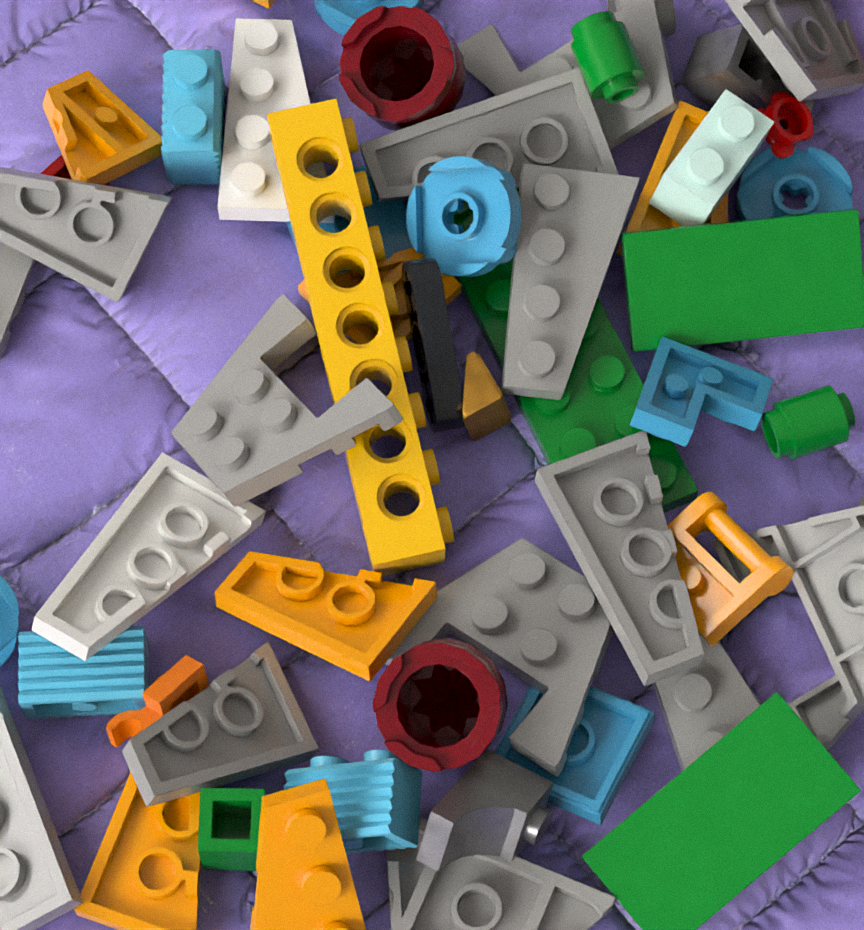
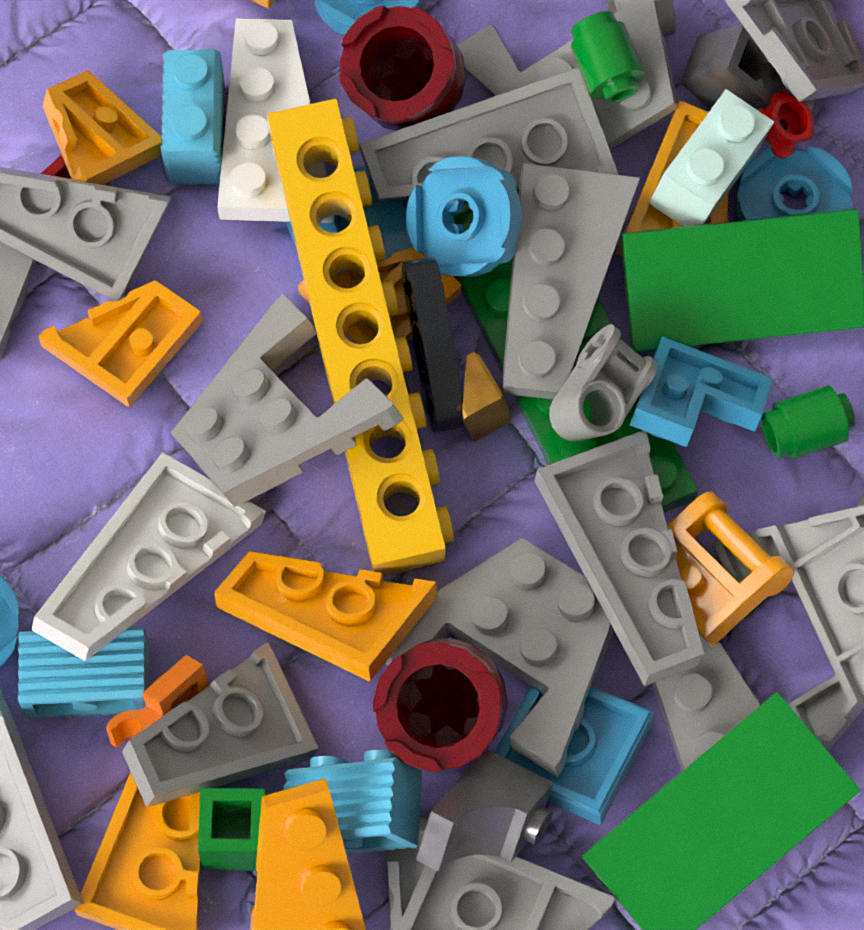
none -> light orange wing [38,280,203,408]
none -> light grey piece [549,324,658,442]

